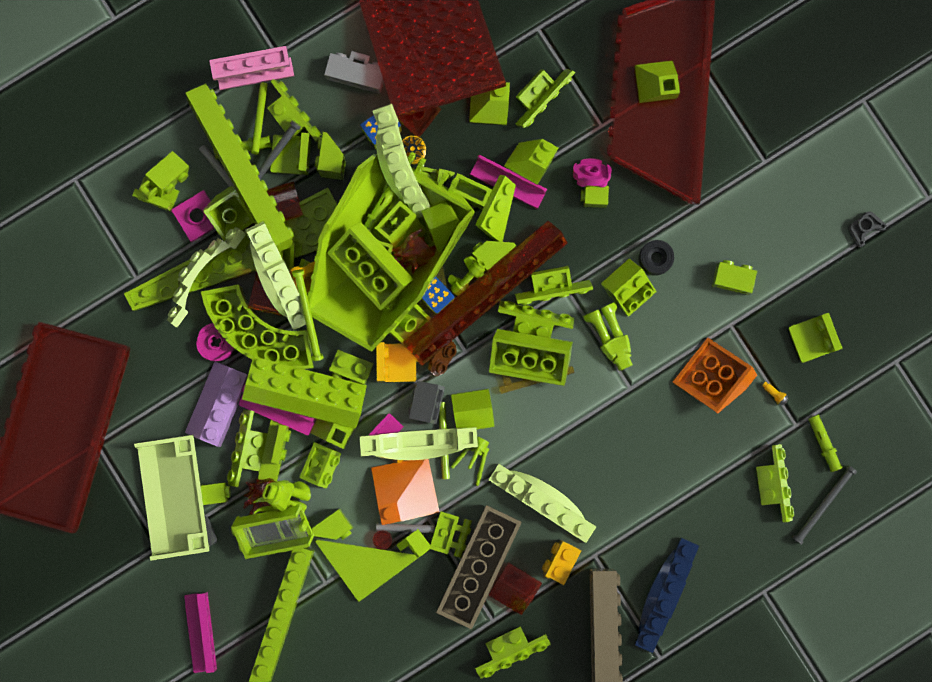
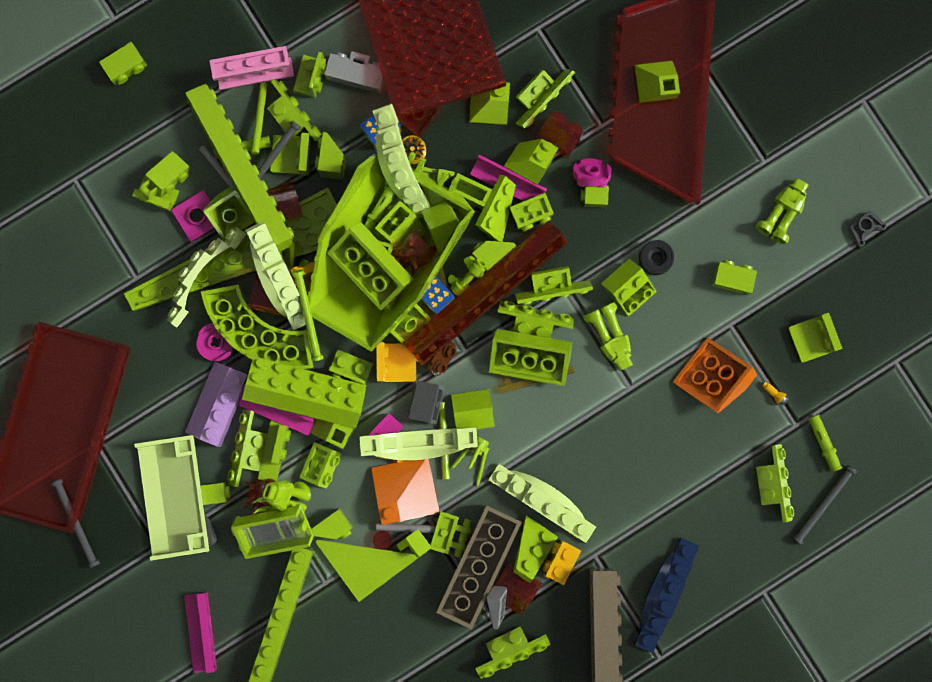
none -> dark grey bar [51,479,100,569]
none -> lime brick [99,42,147,85]
none -> lime bracket [293,52,327,98]
none -> light grey slope [487,586,507,629]
none -> lime bracket [510,193,554,232]
none -> lime wing [514,515,558,583]
none -> clear red slope [537,111,584,158]
none -> lime piece [755,178,809,245]

